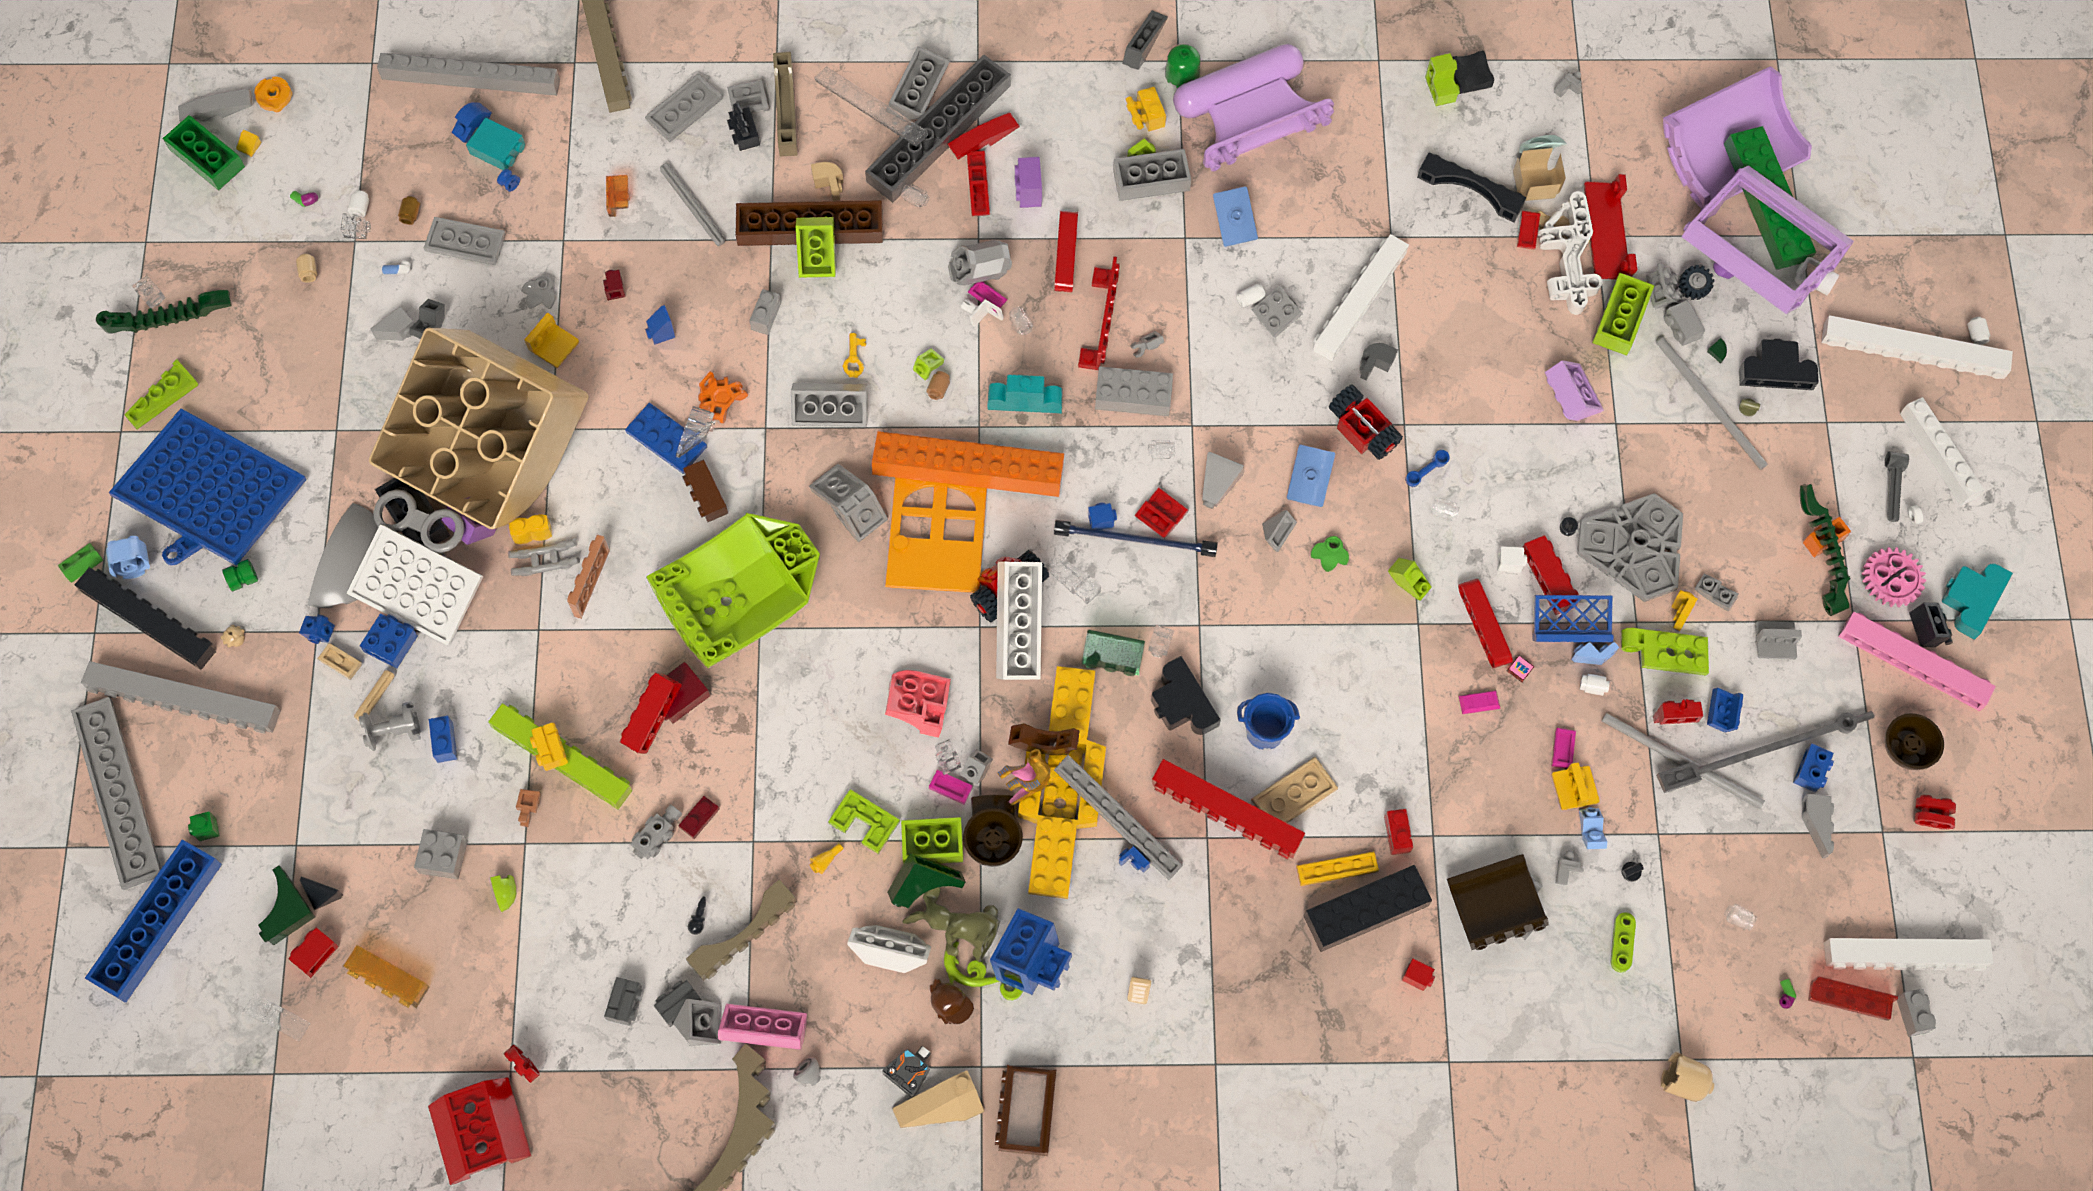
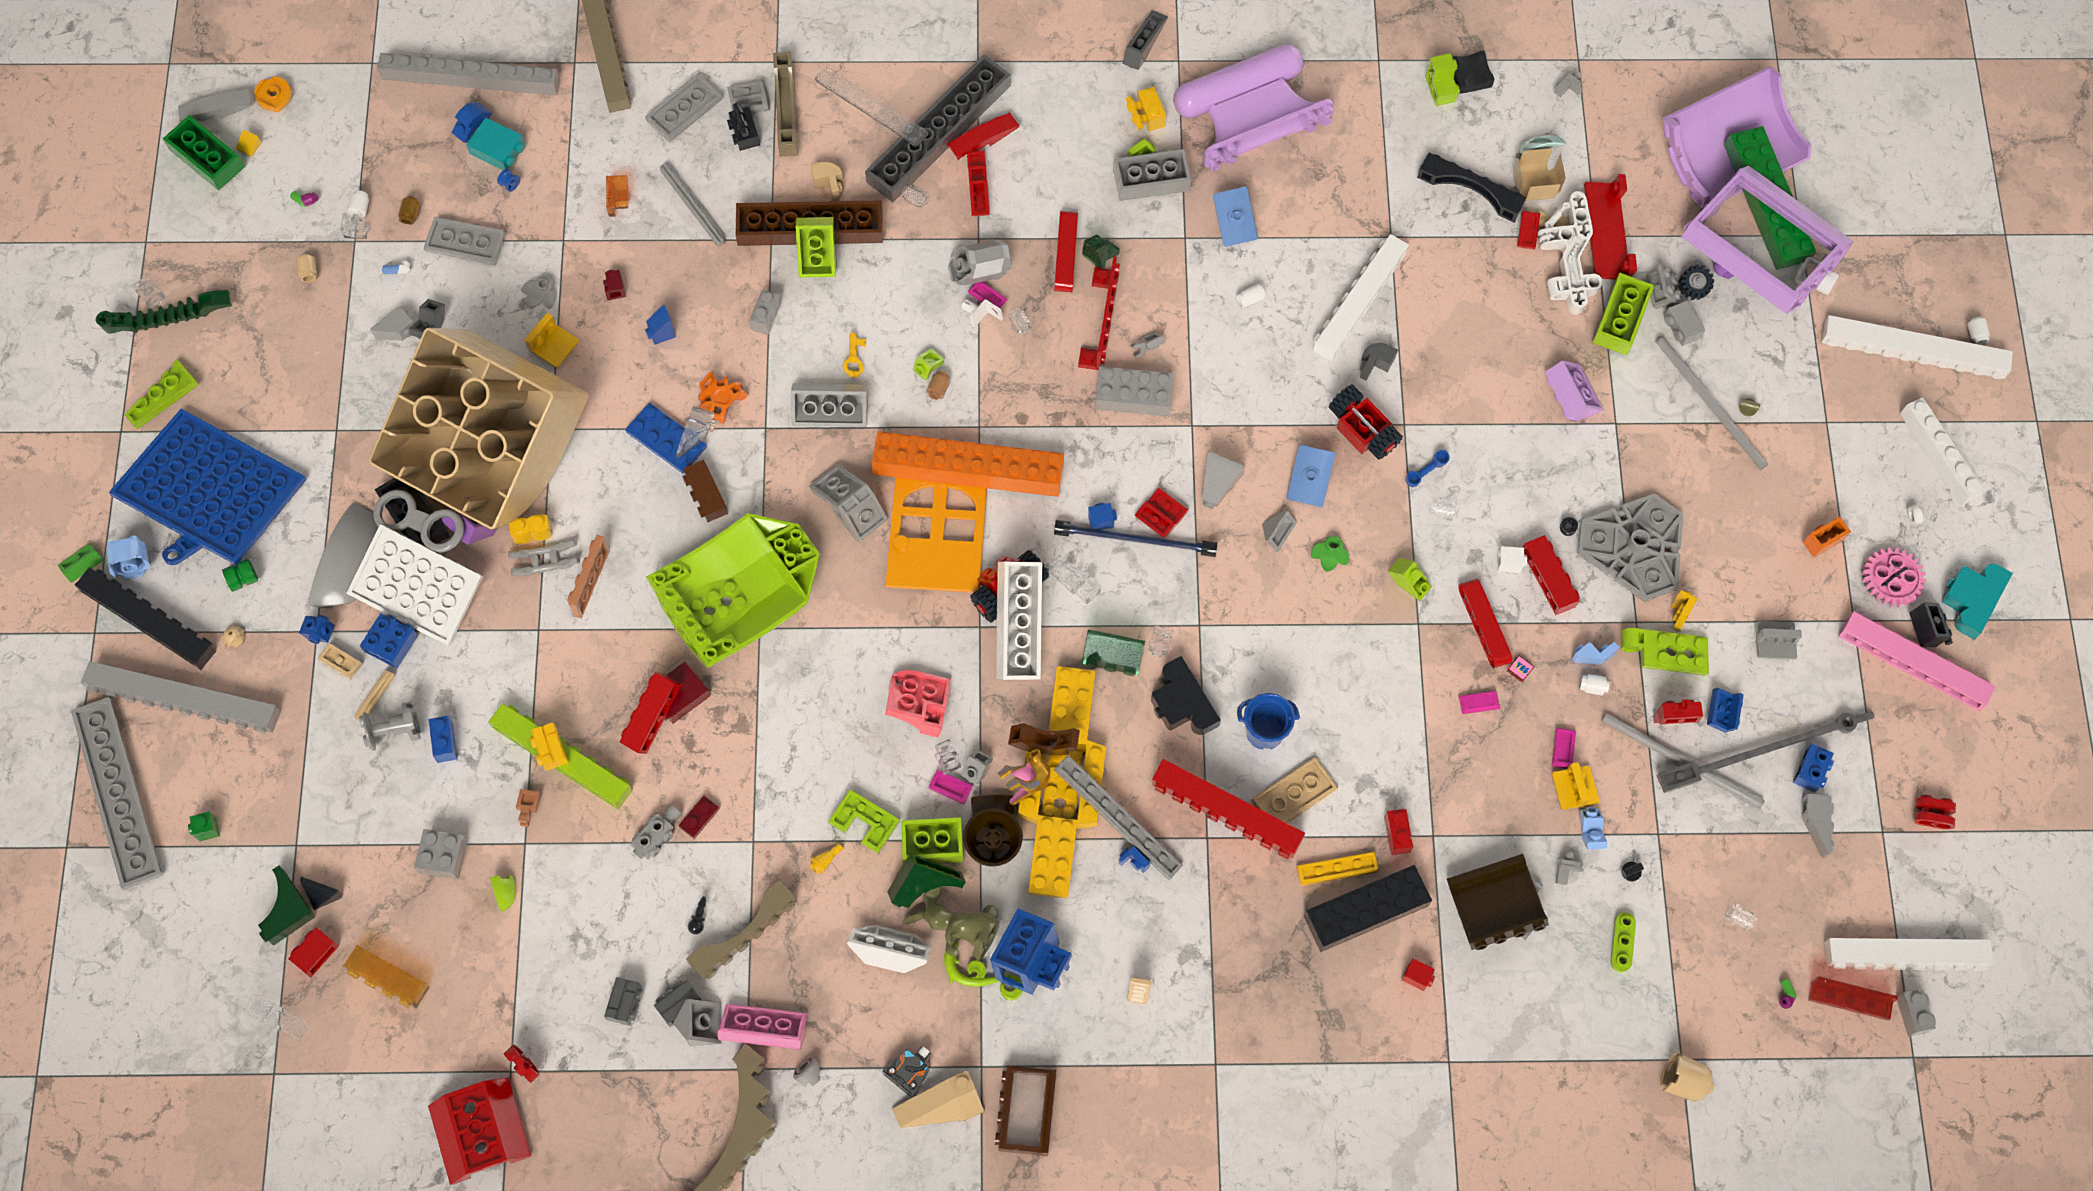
blue brick [85,839,222,1003] -> none
light grey slope [887,46,950,120] -> none
reddish brown hair [930,979,974,1024] -> none
teal brick [987,375,1063,414] -> none
medium lavender brick [1014,157,1042,208] -> none
green cylinder [1165,44,1201,88] -> none
light grey plate [1251,286,1303,338] -> none
blue fence [1532,595,1614,642] -> none
light grey slope [1695,574,1739,612] -> none
dark green tile [1707,338,1727,364] -> none
black brick [1739,339,1819,390] -> none
dark green piece [1799,484,1851,616] -> none
dark brown piece [1884,713,1944,770] -> none
dark grey axle [1885,451,1909,522] -> none
none -> clear green brick [1082,234,1120,268]

